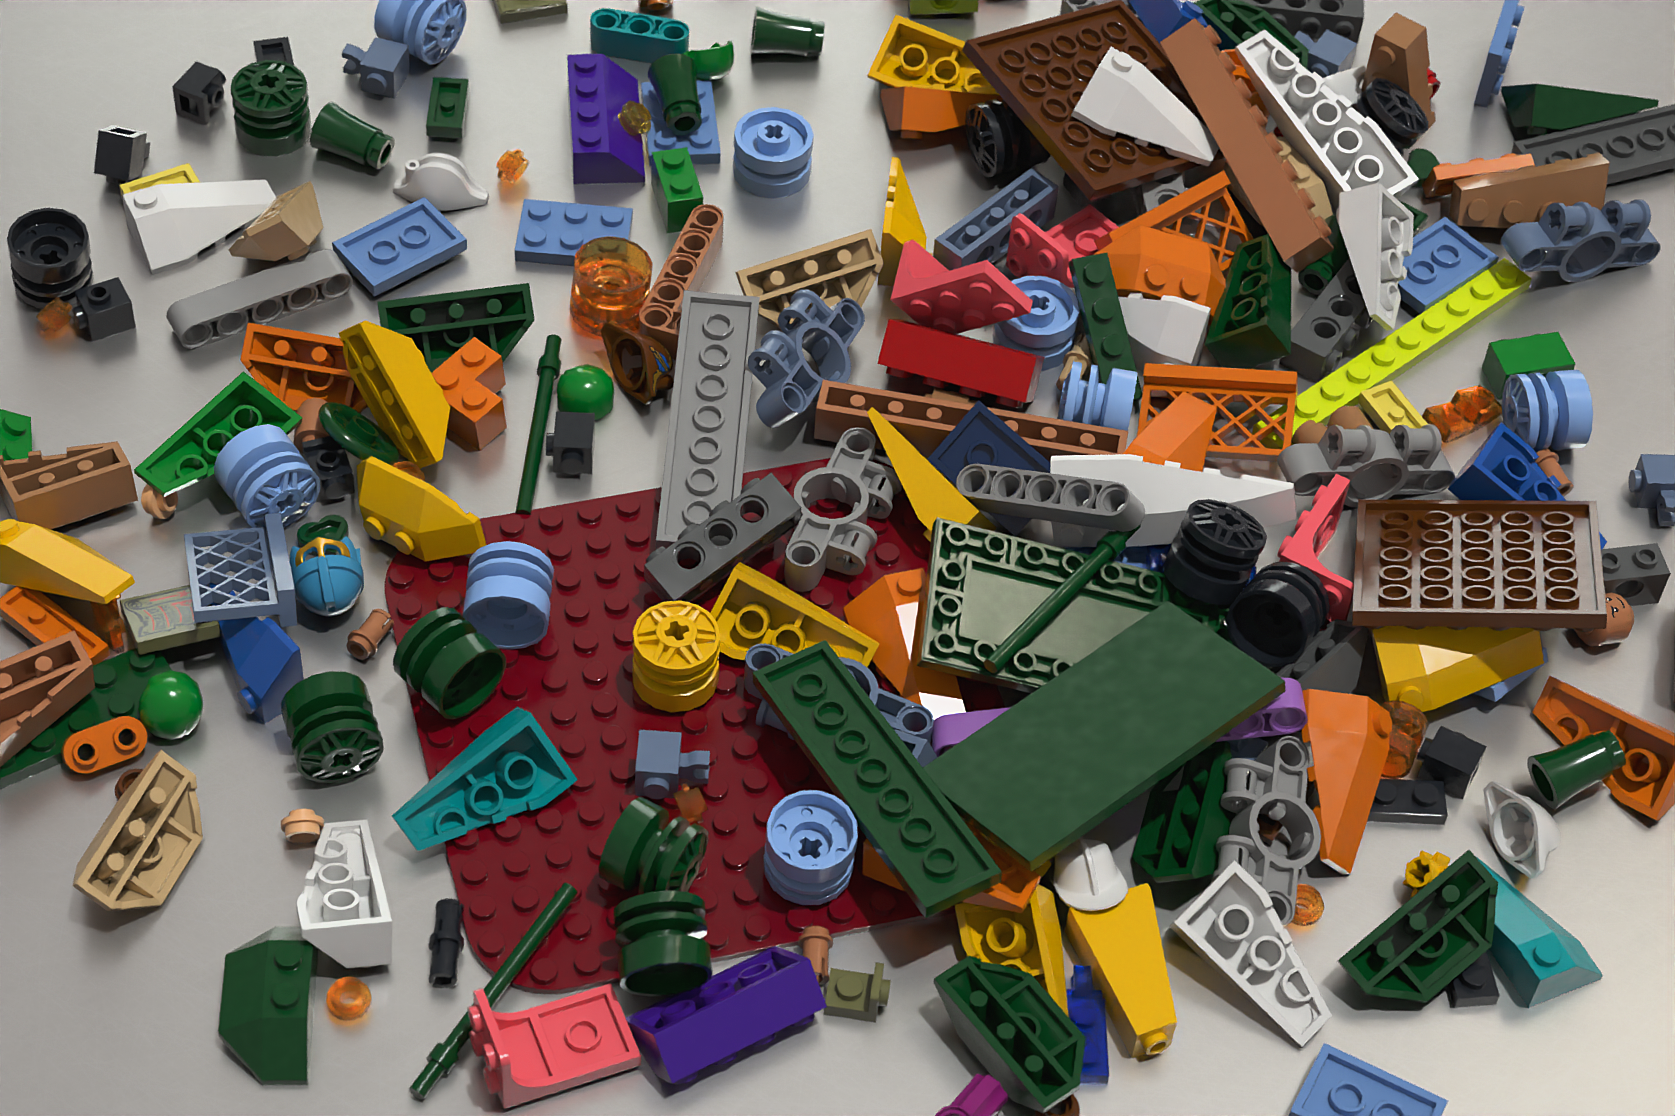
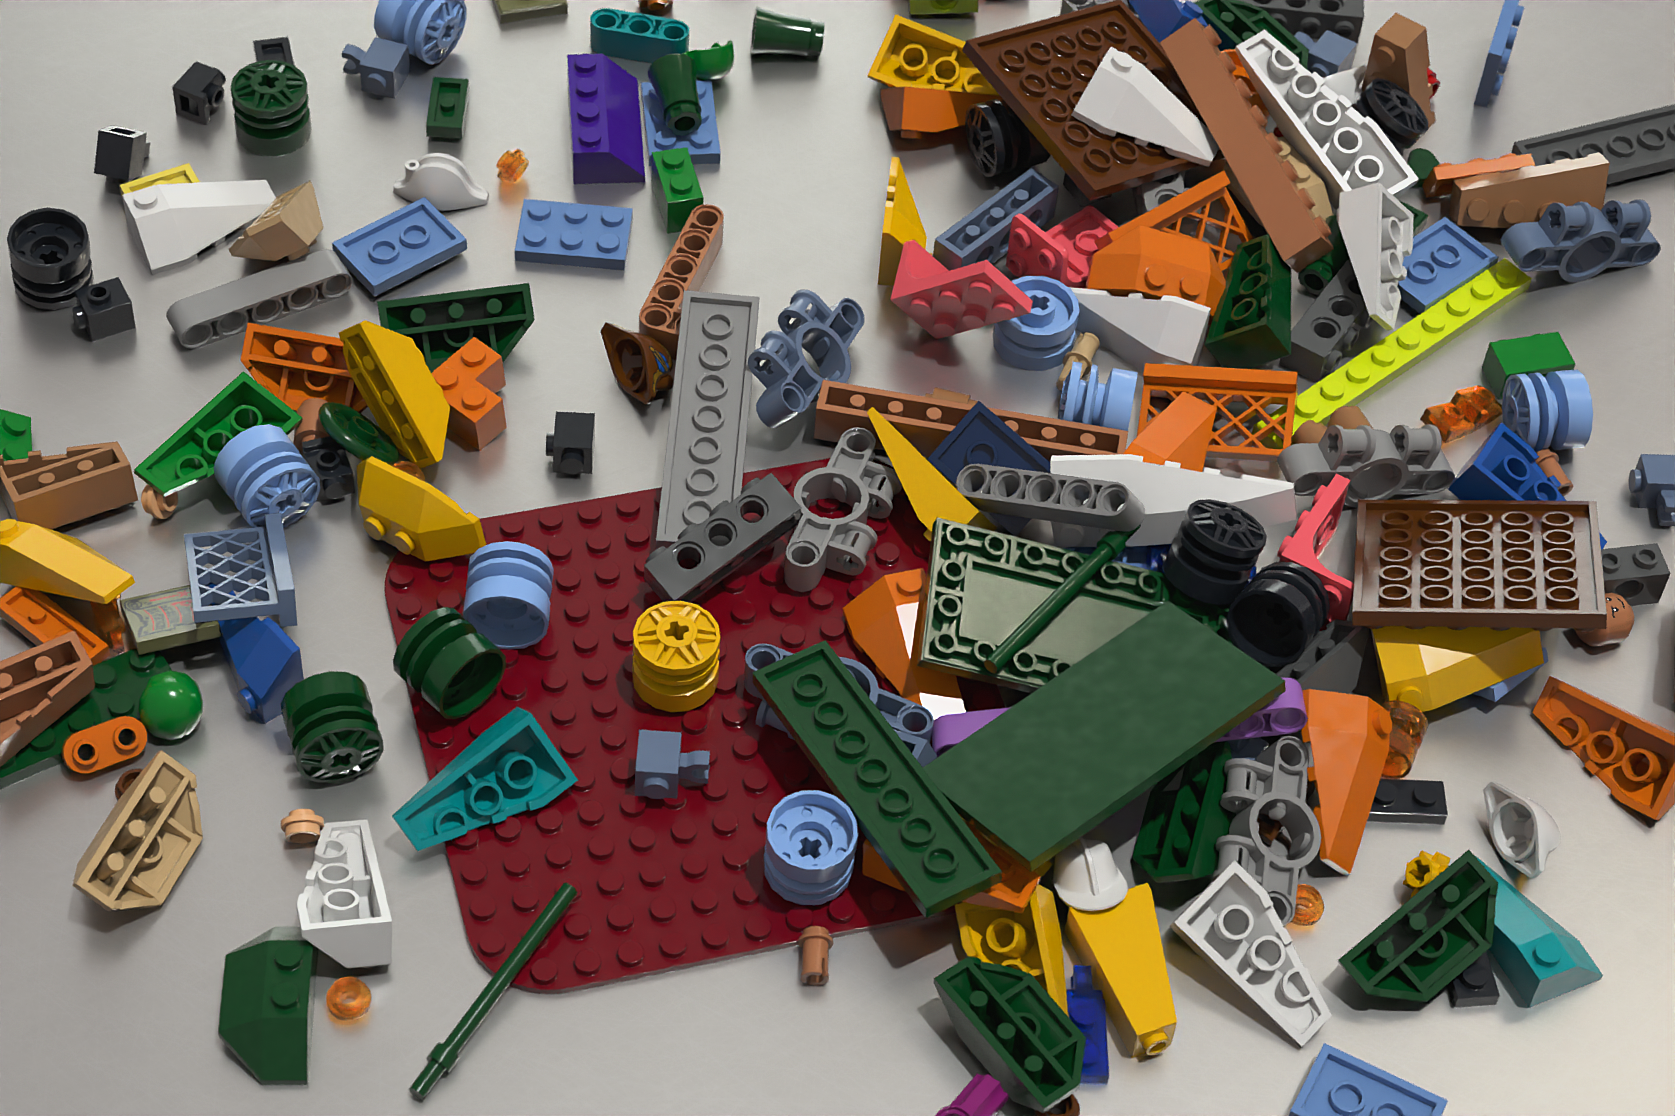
clear orange plate [36,297,72,332] -> none
dark azure helmet [290,537,364,617] -> none
dark green tile [297,515,349,556] -> none
dark green plant [310,102,395,170] -> none
nougat pin [347,608,394,660] -> none
black pin [429,898,464,988] -> none
coral bracket [468,983,641,1109] -> none
dark green bar [515,334,562,515] -> none
green hair [557,364,614,420] -> none
clear orange wheel [569,236,653,336] -> none
dark green wheel [599,797,709,895] -> none
dark green wheel [613,891,713,996] -> none
clear yellow plate [618,101,651,136] -> none
dark purple slope [626,946,827,1084] -> none
clear orange plate [673,783,708,824] -> none
yellow wedge [711,562,880,667] -> none
light blue wheel [733,107,814,198] -> none
tan wedge [736,229,884,328] -> none
olive bracket [824,962,891,1022] -> none
red brick [877,319,1045,408] -> none
dark green plate [1068,253,1142,401] -> none
light yellow plate [1358,380,1428,434] -> none
black brick [1416,726,1487,799] -> none
dark green wedge [1501,83,1658,136] -> none
dark green plant [1527,730,1626,809] -> none

